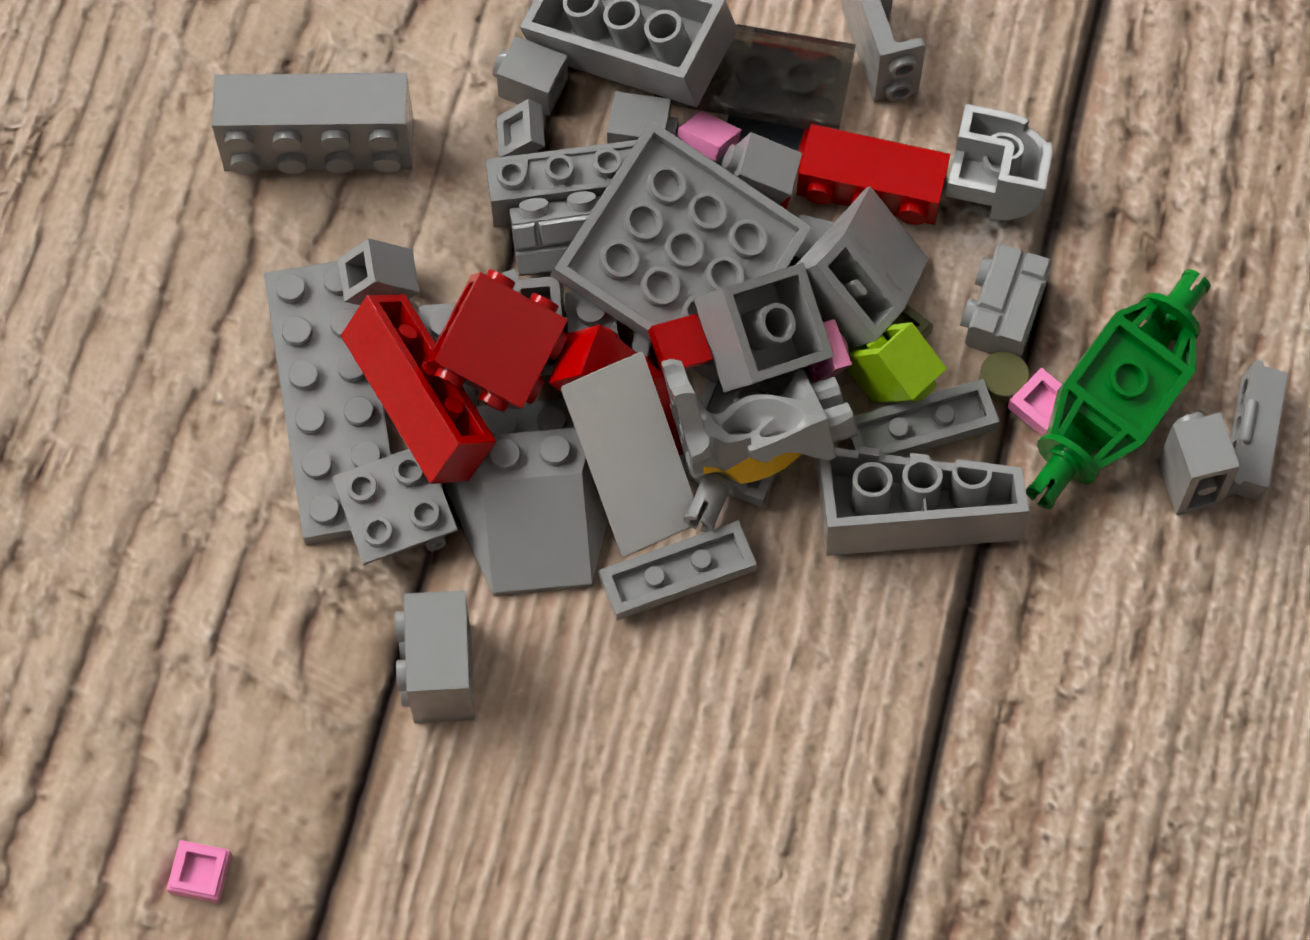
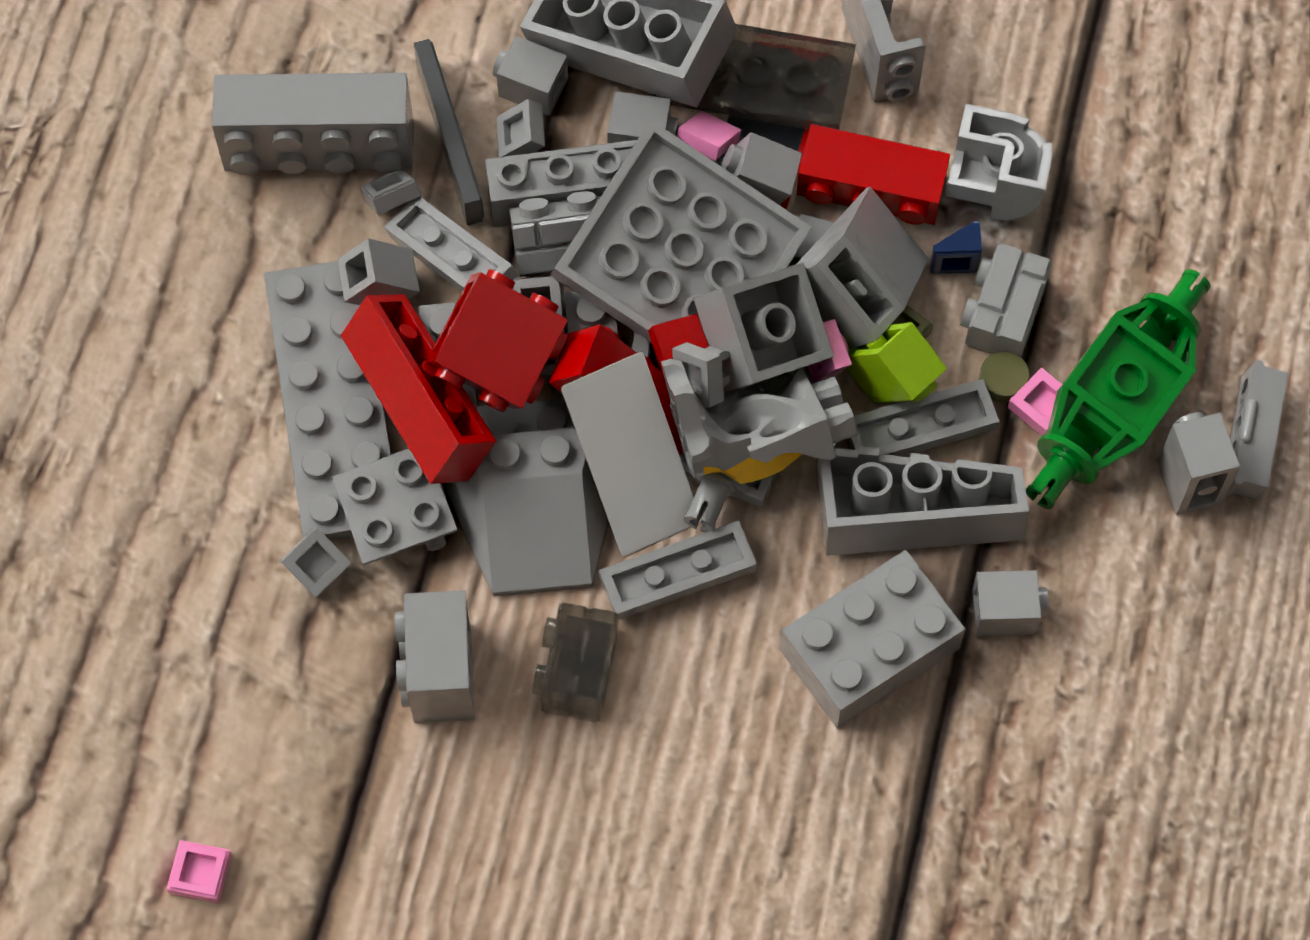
none -> light grey plate [280,526,351,598]
none -> light grey tile [360,169,421,215]
none -> light grey plate [384,197,517,292]
none -> dark grey tile [414,39,484,225]
none -> clear smoke brick [532,603,619,722]
none -> light grey tile [672,342,731,408]
none -> light grey brick [779,550,965,728]
none -> dark blue slope [929,221,982,274]
none -> light grey brick [972,570,1049,636]

